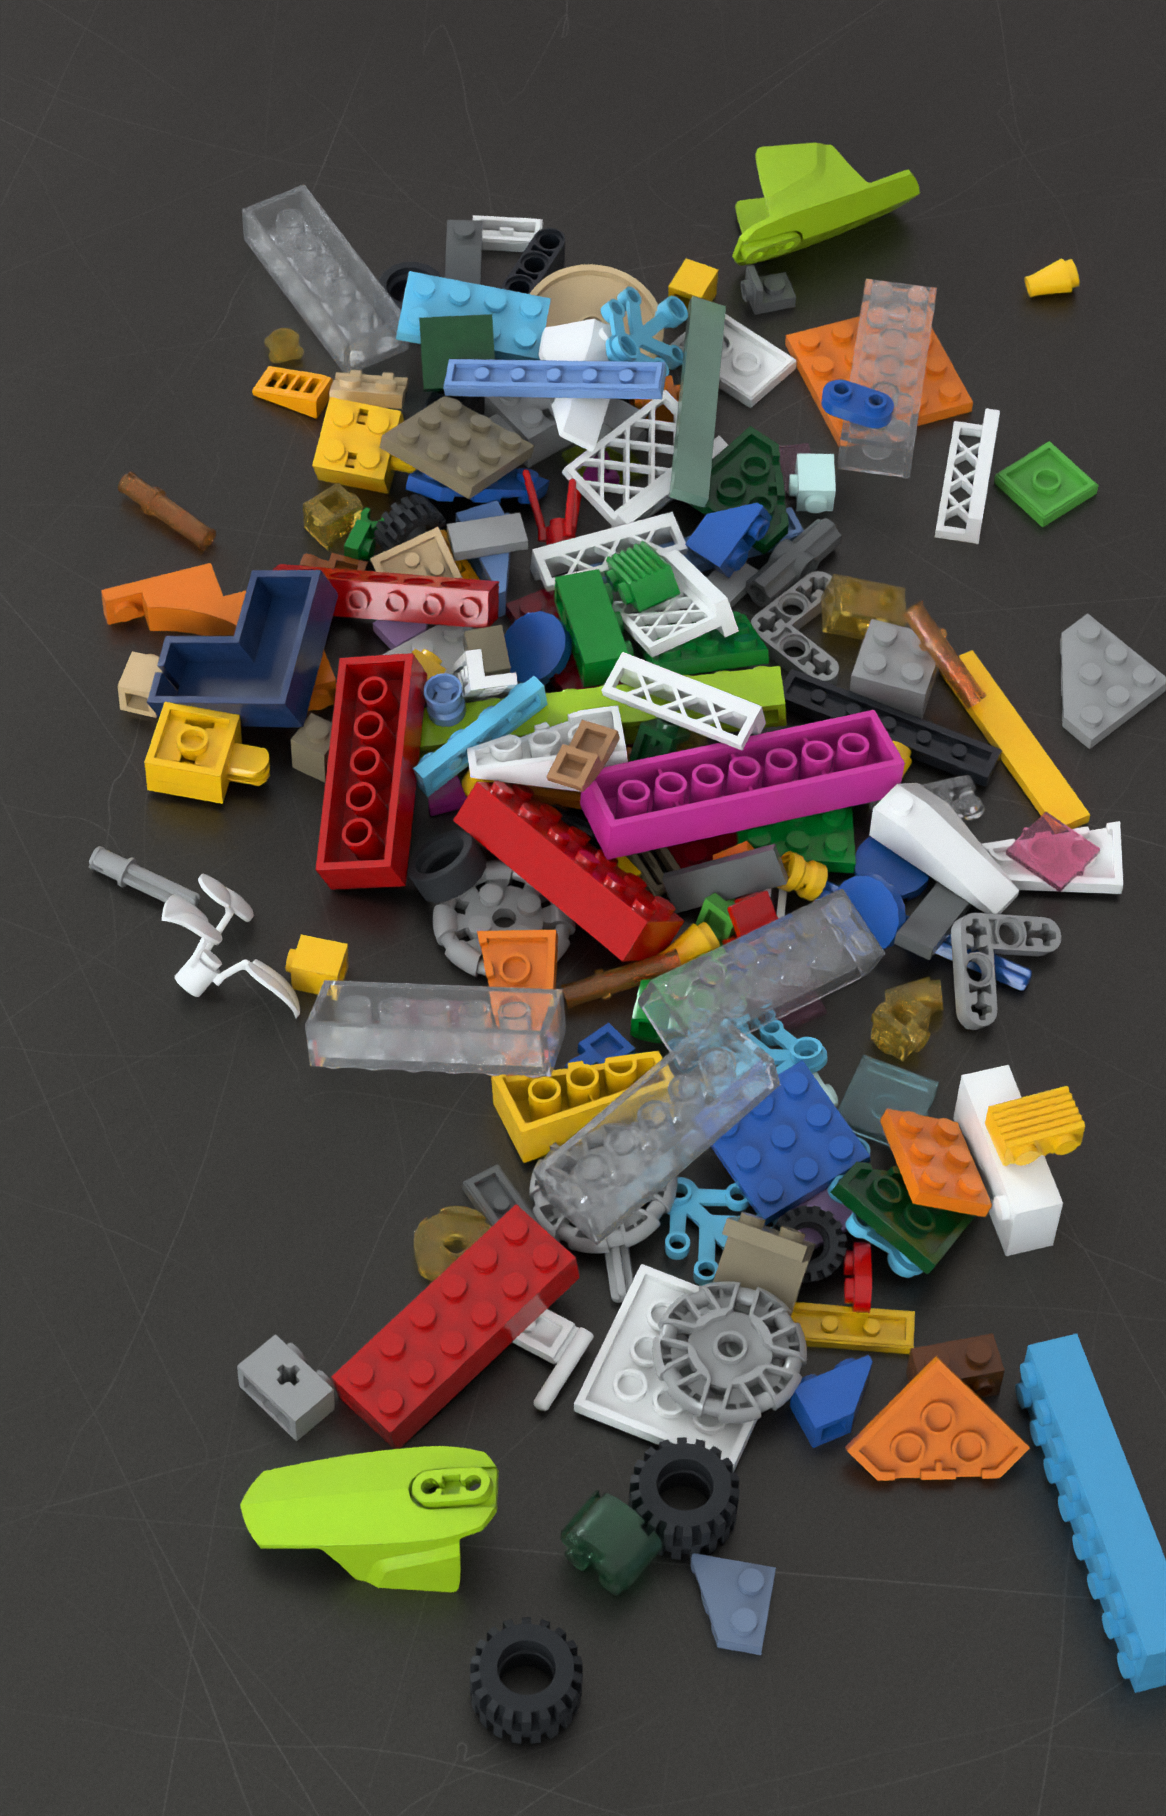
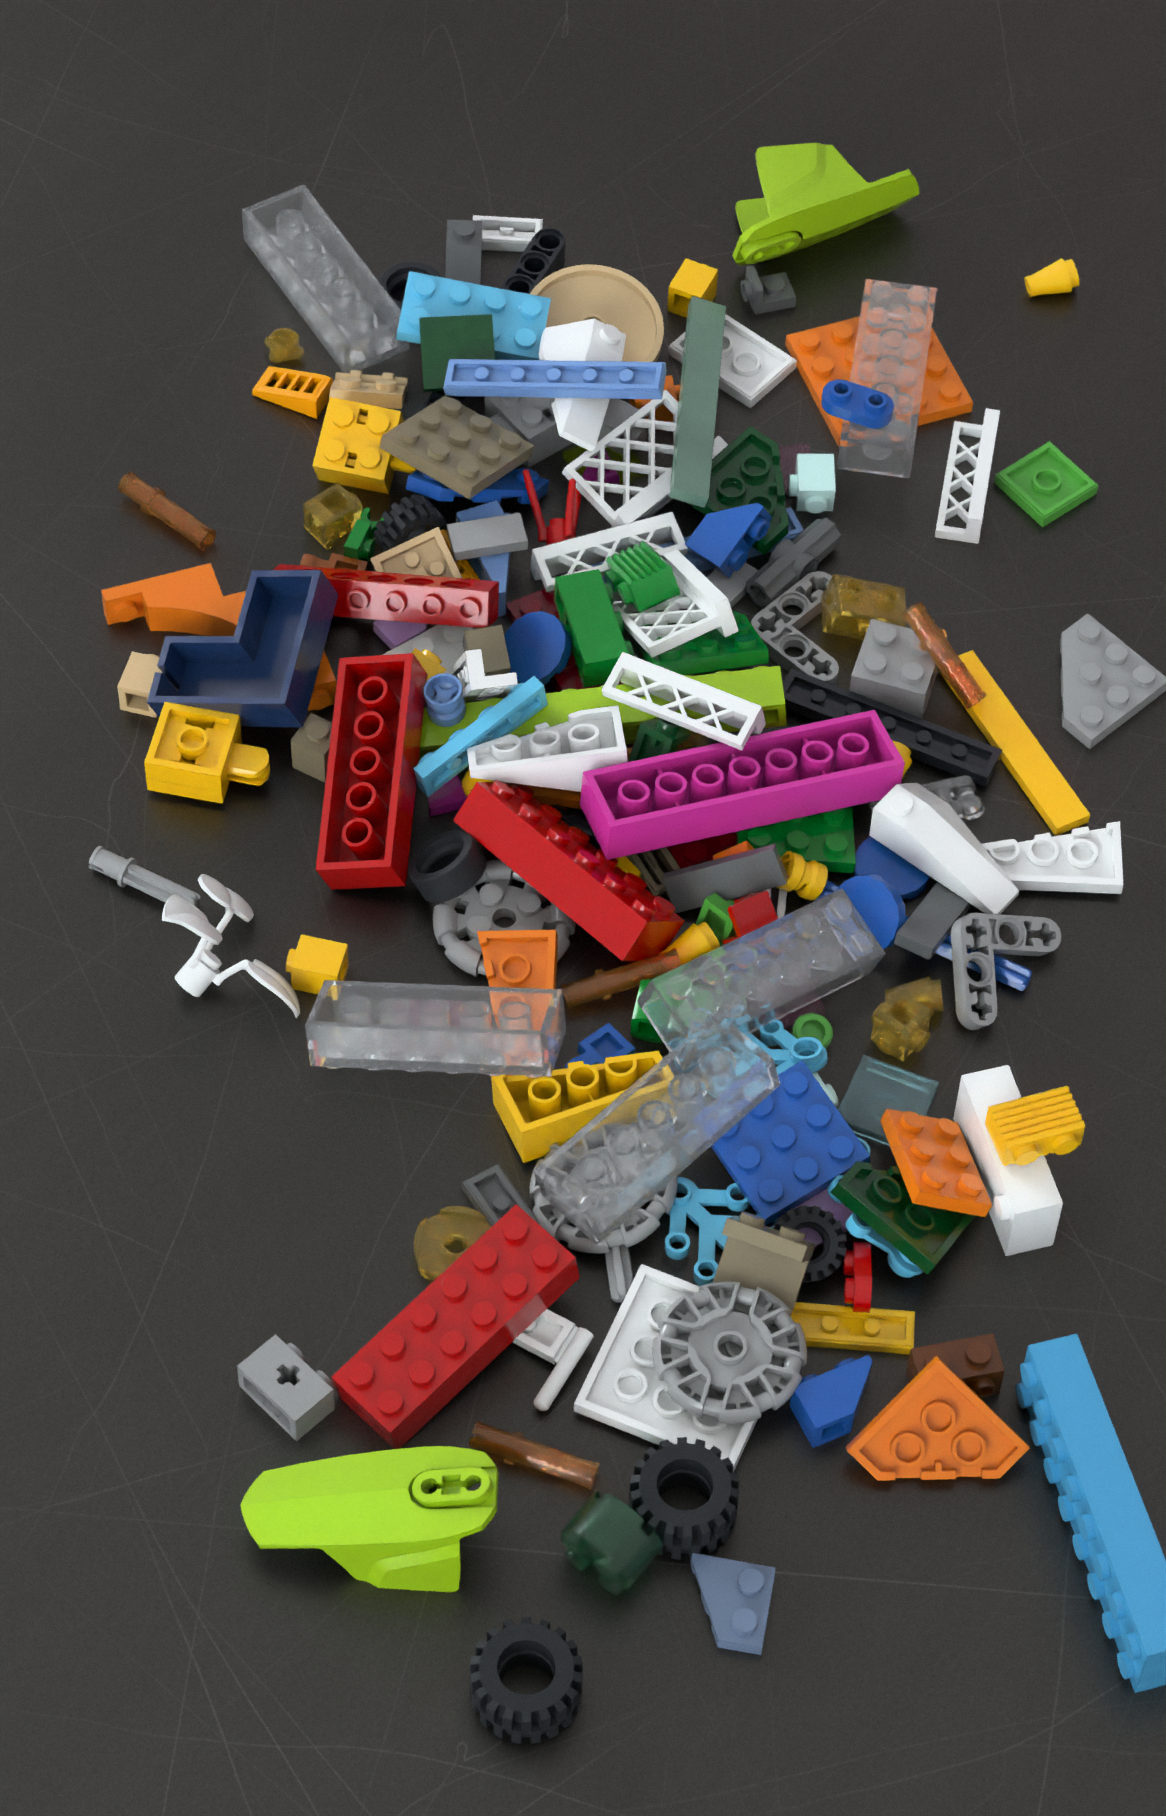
medium nougat slope [546,720,620,792] -> none
medium azure plant [601,287,688,377] -> none
clear pink piece [1006,812,1100,892] -> none
none -> clear orange pin [469,1420,600,1490]
none -> bright green tile [791,1013,833,1049]

